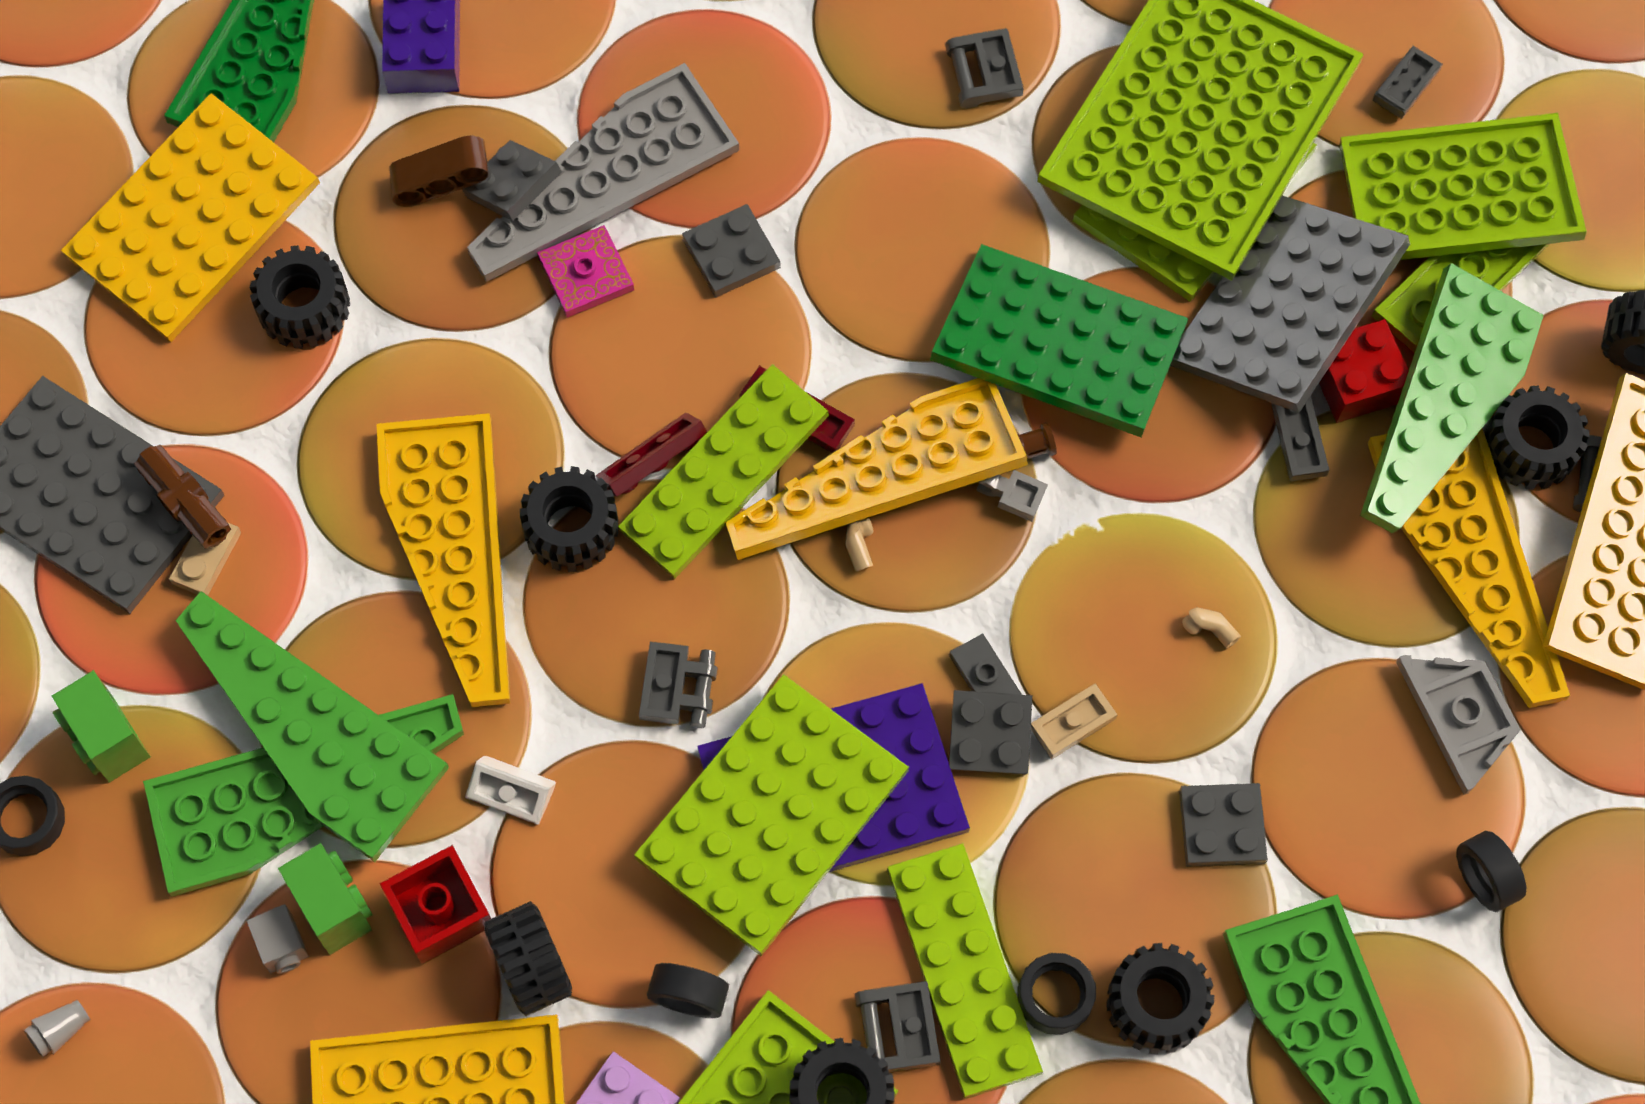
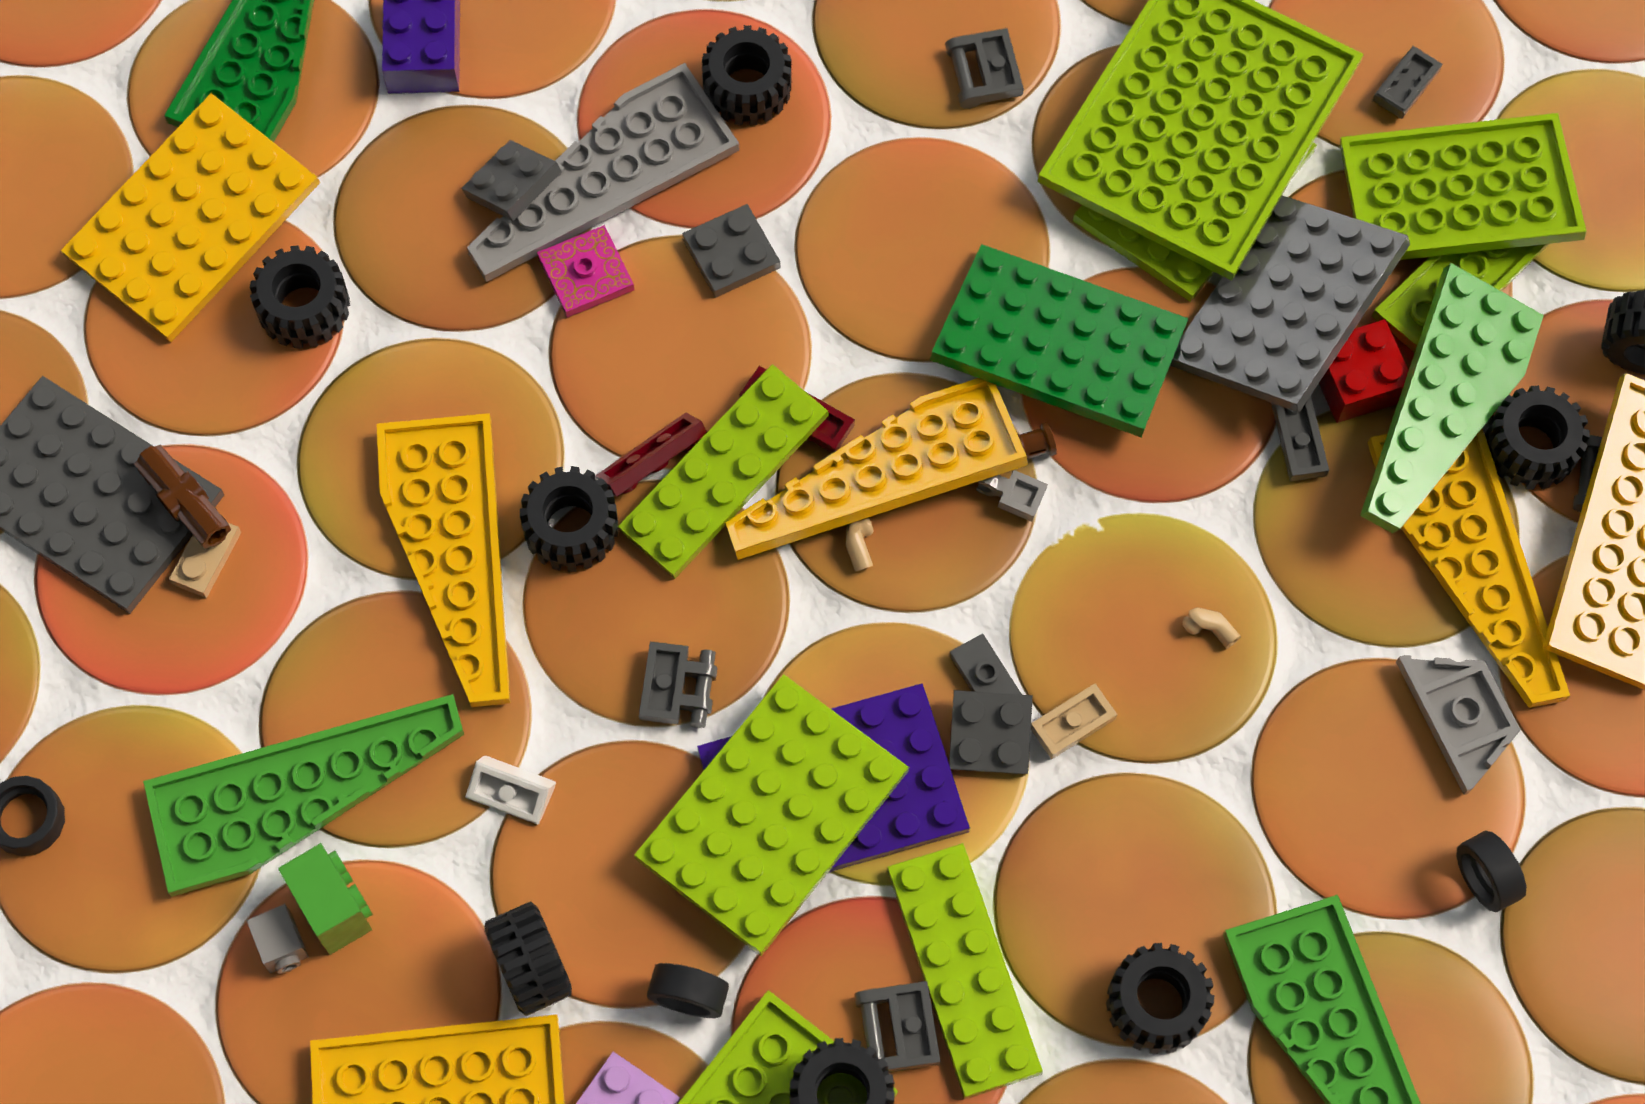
light grey cone [24,1000,90,1057] -> none
bright green brick [52,670,151,783] -> none
bright green wing [176,591,449,862] -> none
red brick [379,845,491,964] -> none
reddish brown beam [389,136,489,207] -> none
black tyre [1017,953,1096,1035] -> none
dark grey plate [1179,783,1268,867] -> none
none -> black tyre [702,25,792,126]

